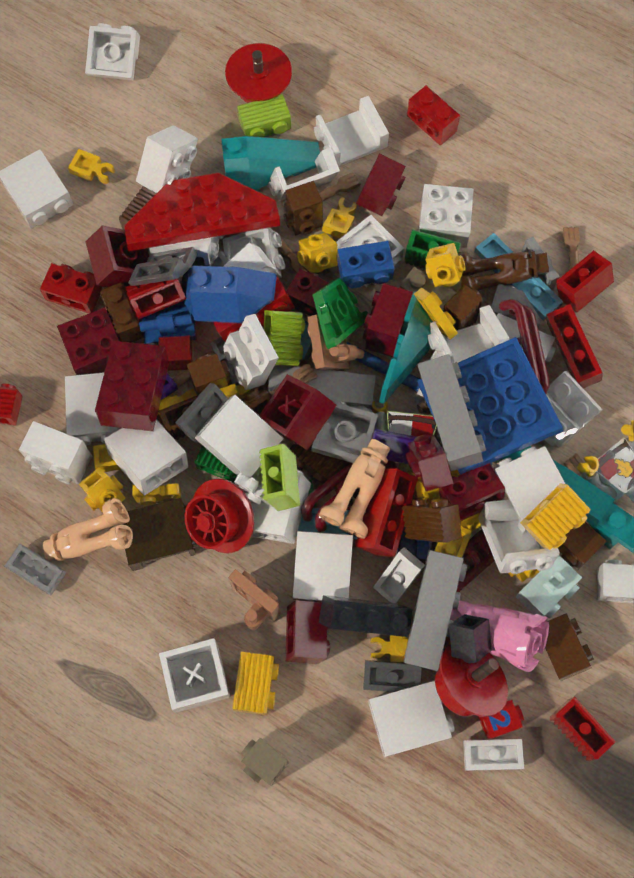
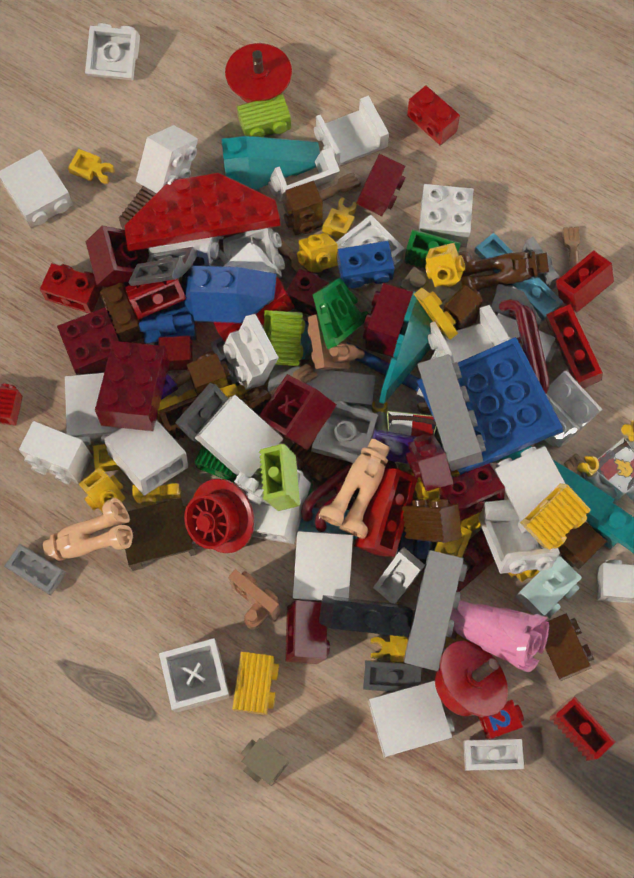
black brick [449,614,492,663] -> none

